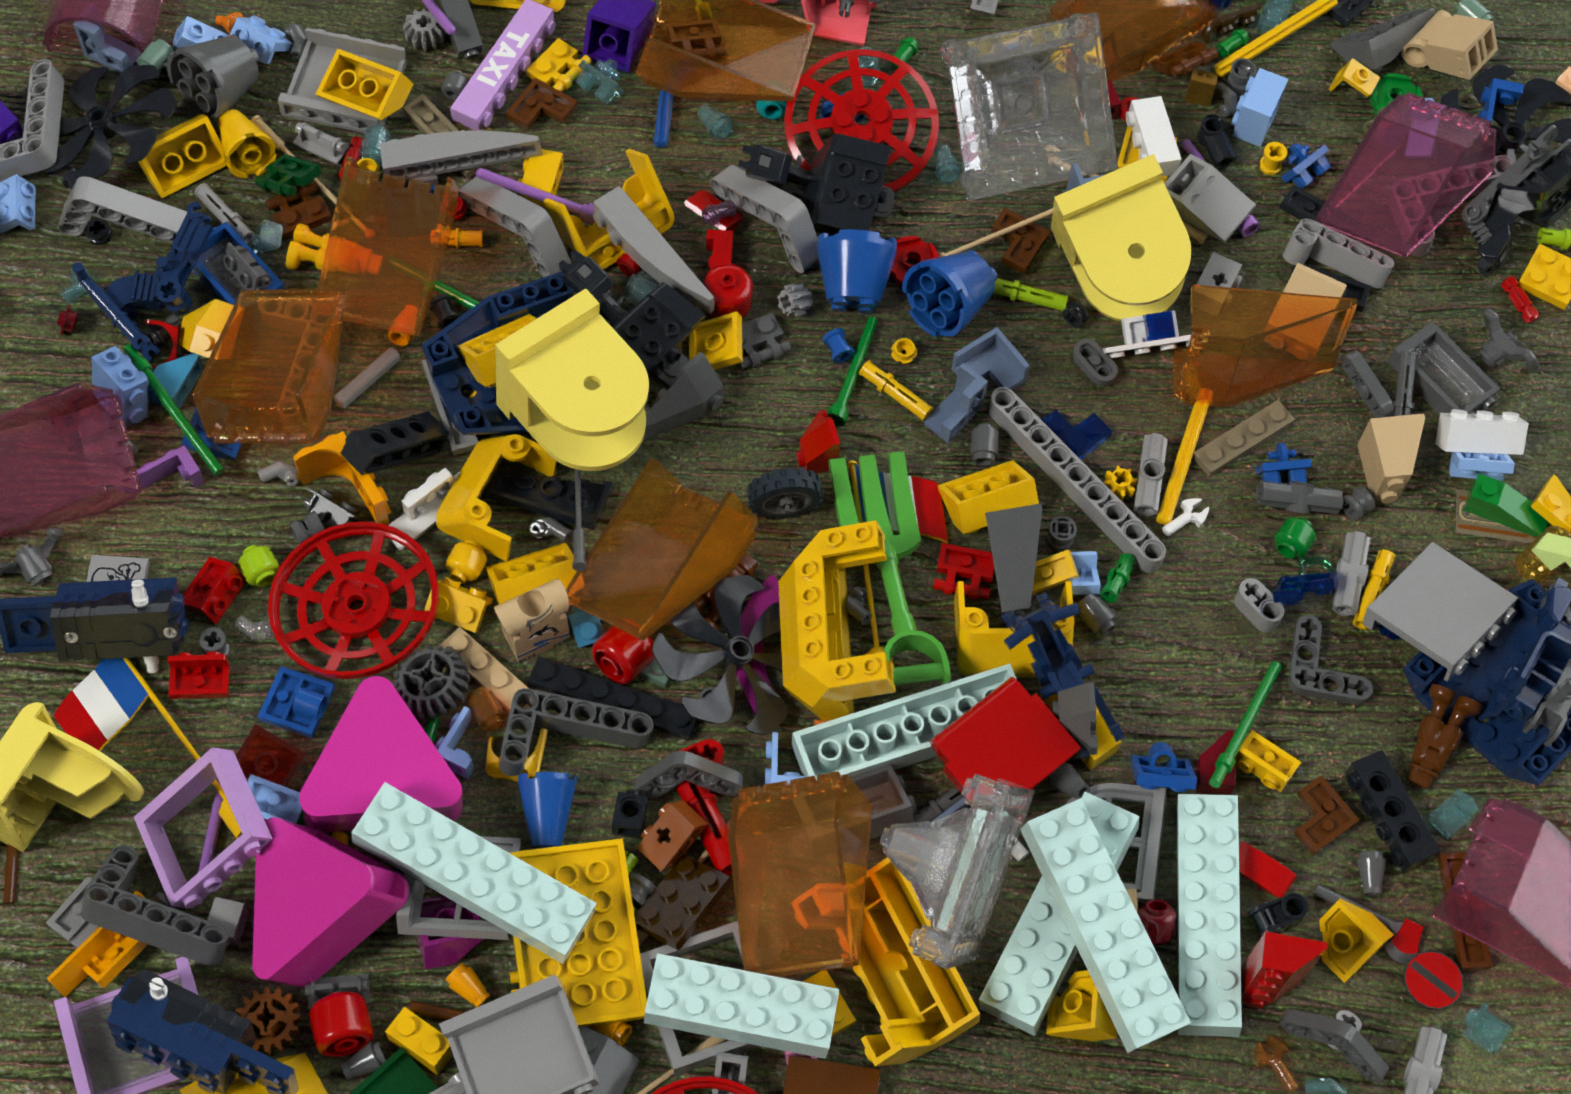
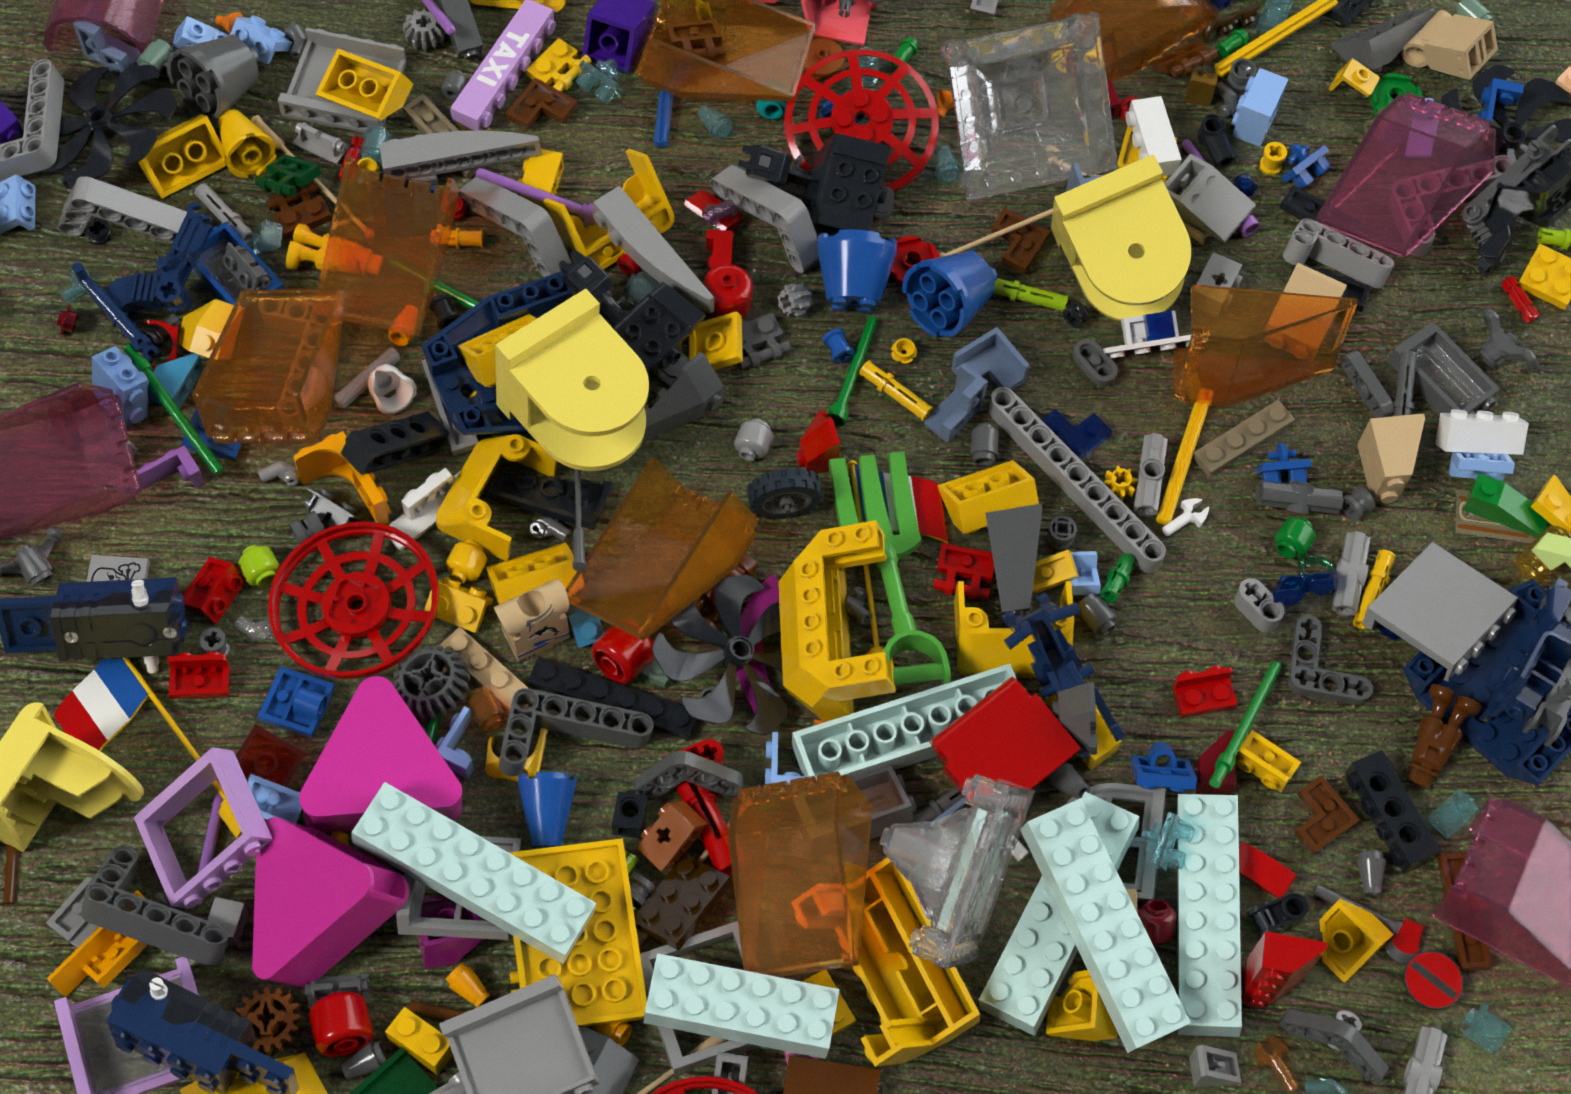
none -> white hair [368,364,417,415]
none -> light grey head [734,419,774,461]
none -> dark orange piece [797,39,846,82]
none -> orange rock [936,89,960,119]
none -> clear light blue hips [1141,812,1195,871]
none -> red bracket [1172,666,1238,718]
none -> light grey slope [1189,1045,1241,1087]
none -> clear blue plate [1233,174,1258,197]

